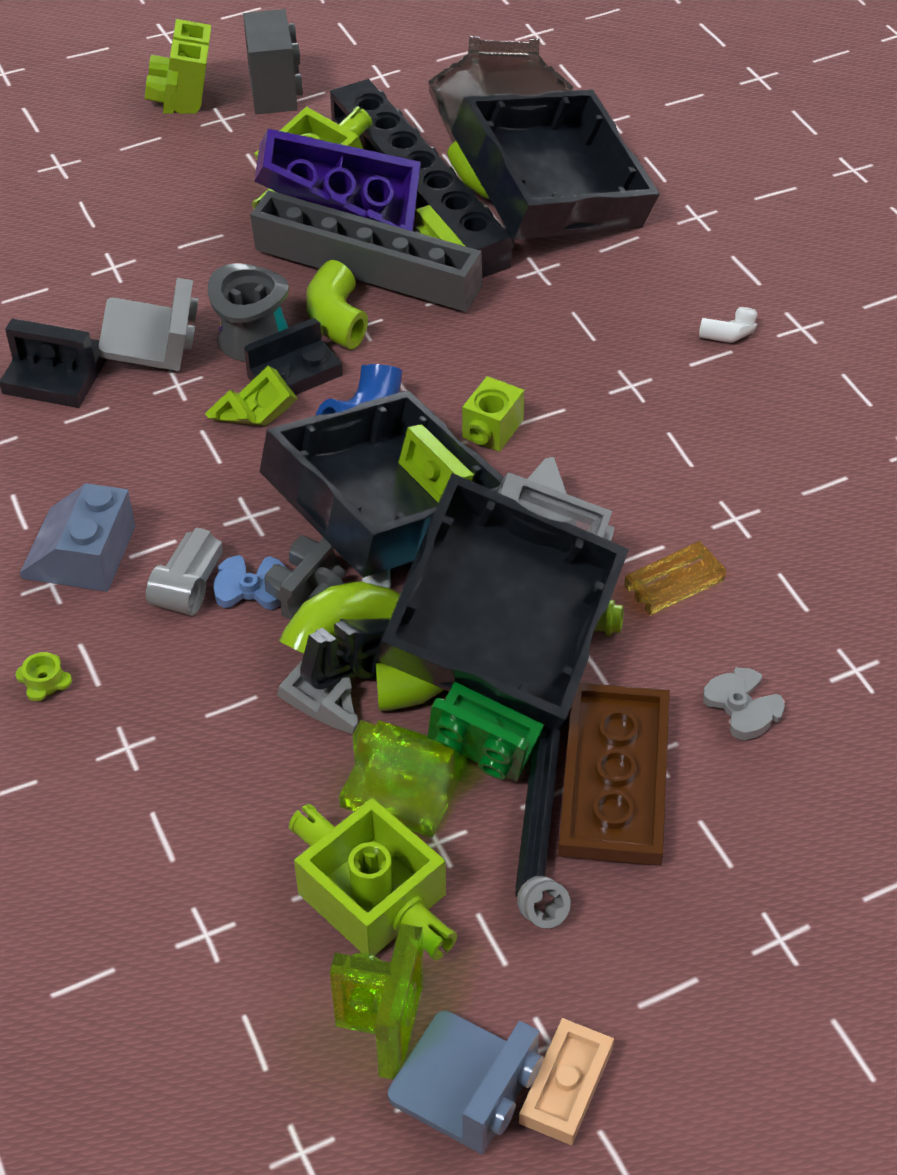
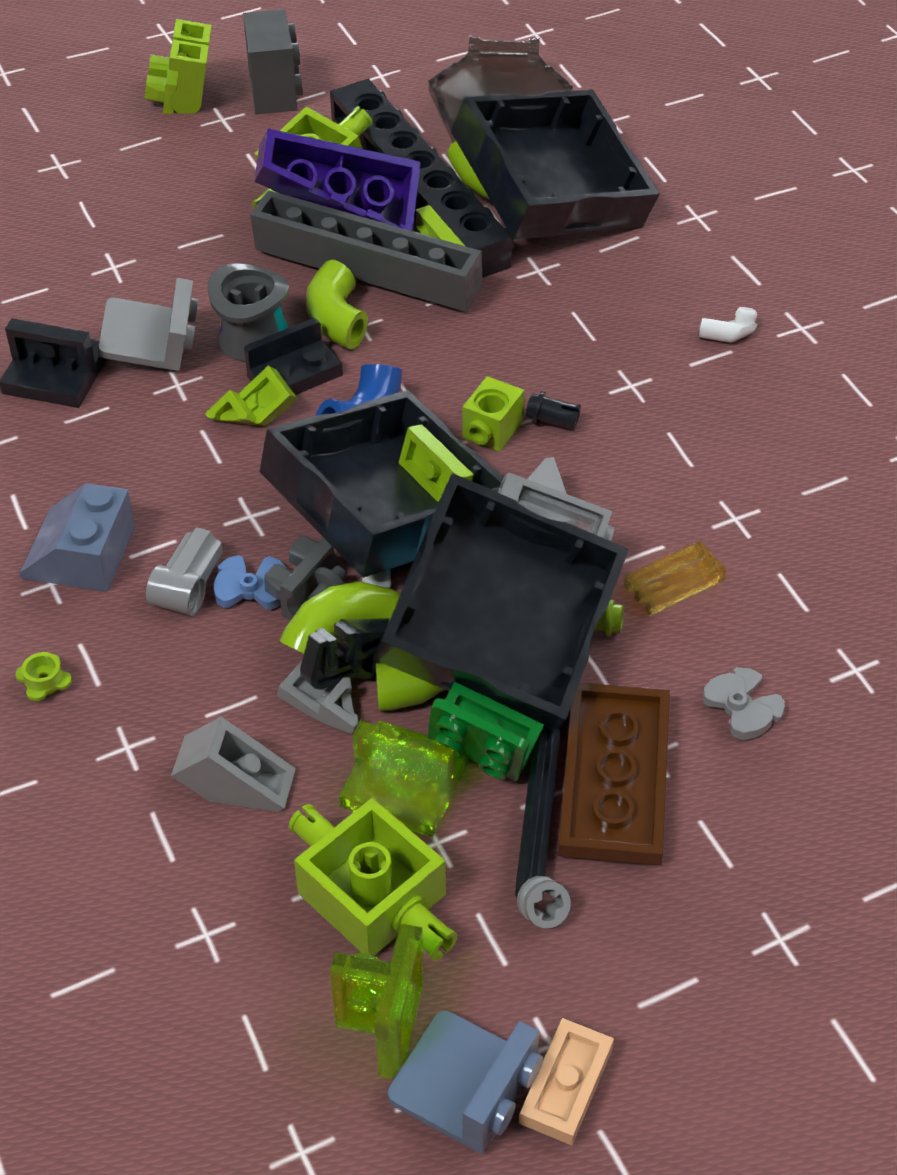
none -> light grey slope [171,717,296,812]
none -> black pin [525,391,581,431]

